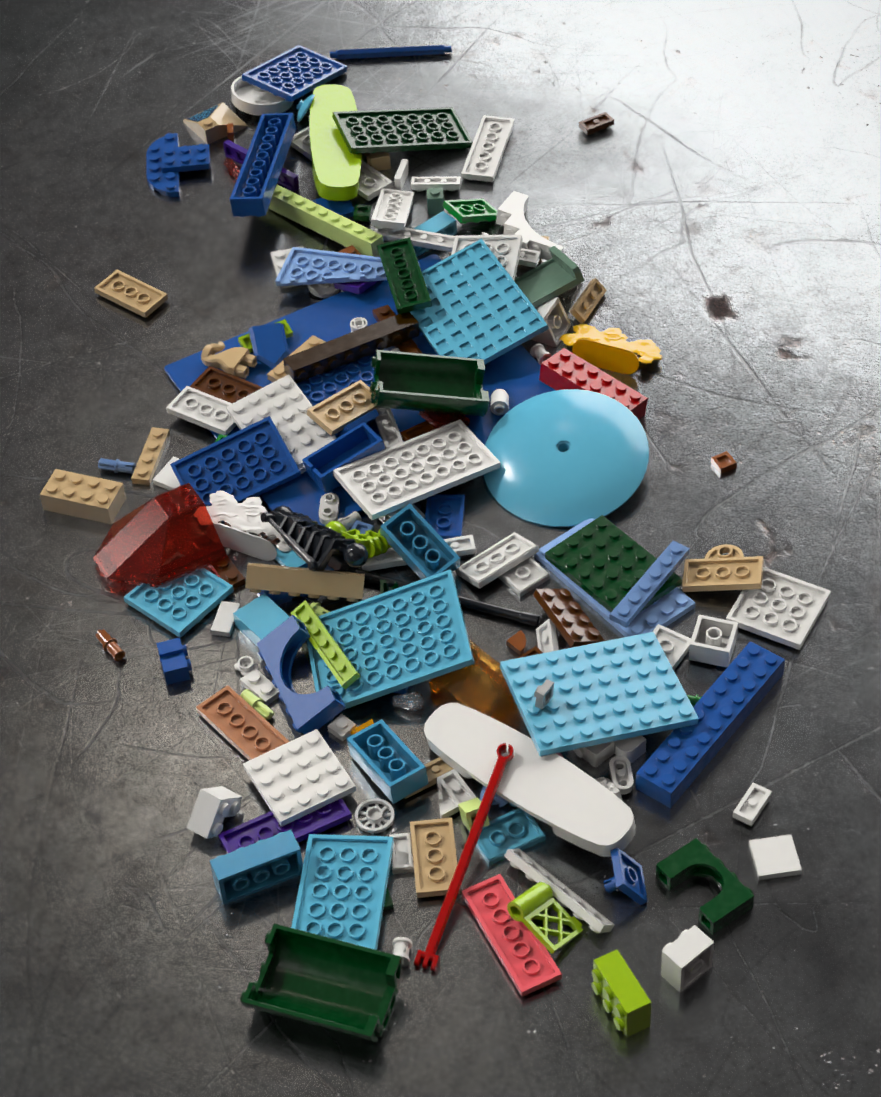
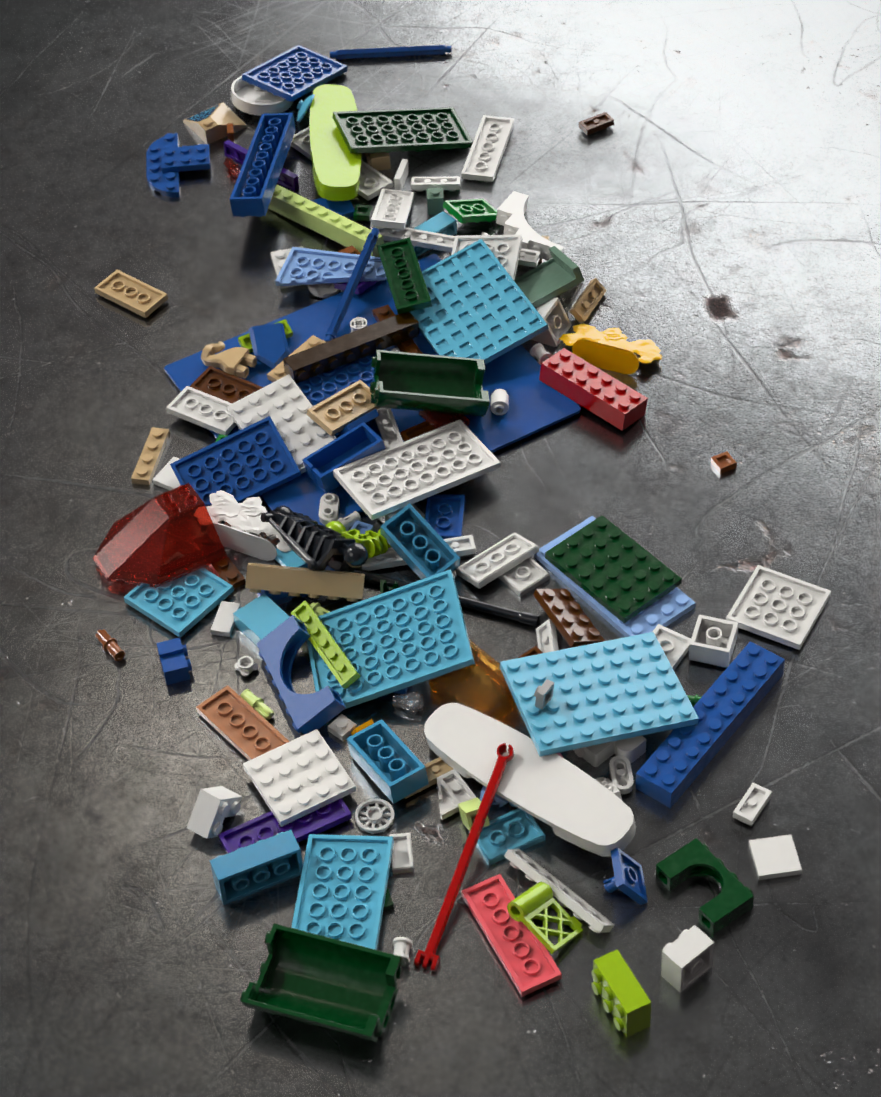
tan brick [40,469,126,524] -> none
medium blue axle [98,458,136,474] -> none
white plate [240,668,280,706] -> none
tan plate [410,818,460,898] -> none
medium azure dish [484,389,649,527] -> none
dark orange tile [506,630,526,656] -> none
medium blue plate [609,541,690,628] -> none
tan plate [682,544,764,592] -> none
none -> blue piece [324,228,380,342]

